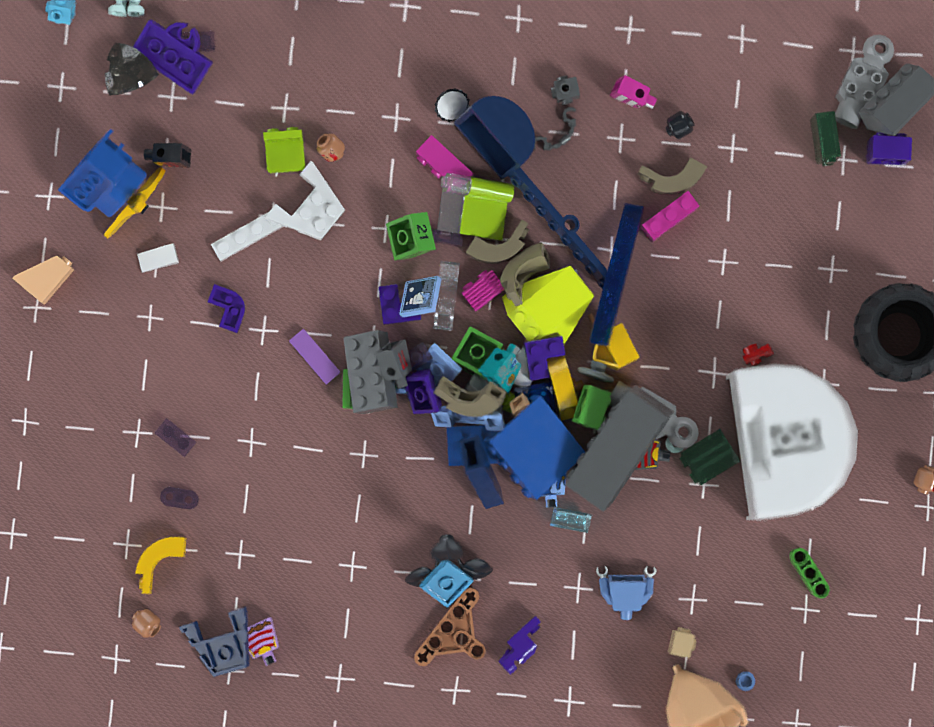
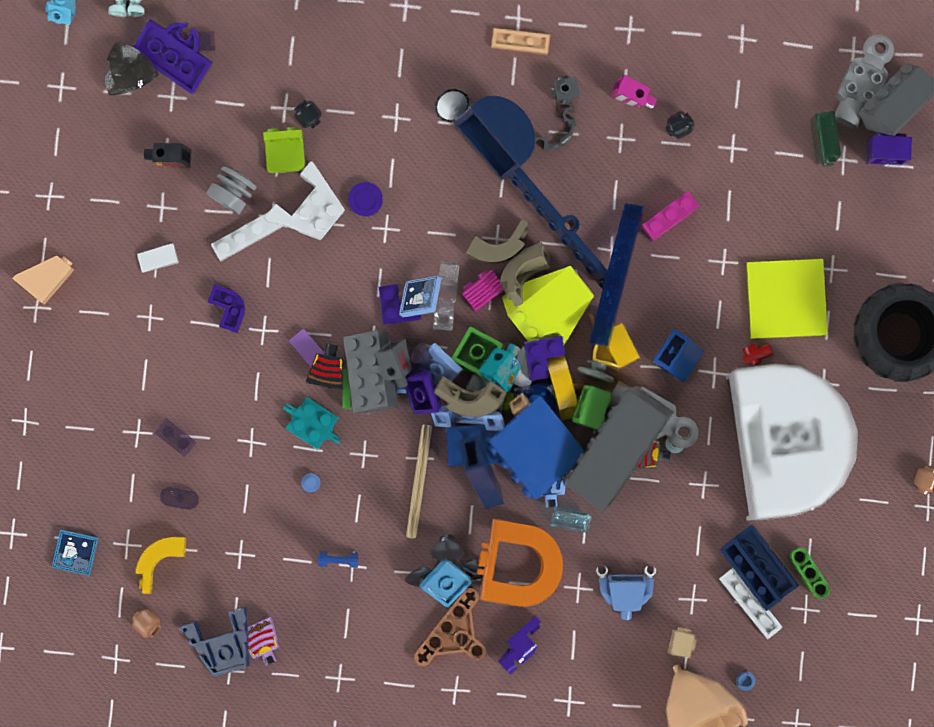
blue brick [58,129,166,239] -> none
nougat head [317,133,345,162] -> none
bright green brick [386,212,436,261] -> none
dark pink brick [416,135,474,192] -> none
clear purple plate [431,229,464,247] -> none
lime door [437,173,514,241] -> none
dark tan arch [637,157,707,195] -> none
clear green brick [679,429,740,486] -> none
none -> tile [52,530,99,576]
none -> light grey wheel [206,166,257,215]
none -> teal plate [283,397,342,450]
none -> black head [294,100,322,129]
none -> medium blue plate [301,473,321,493]
none -> black torso [306,344,344,390]
none -> blue flag [317,552,358,568]
none -> dark purple piece [348,182,383,217]
none -> tan axle [406,424,432,538]
none -> orange piece [477,519,563,607]
none -> light nougat tile [491,28,550,55]
none -> blue slope [652,329,705,383]
none -> dark blue slope [719,523,799,611]
none -> white plate [719,567,783,639]
none -> neon yellow tile [746,259,828,339]

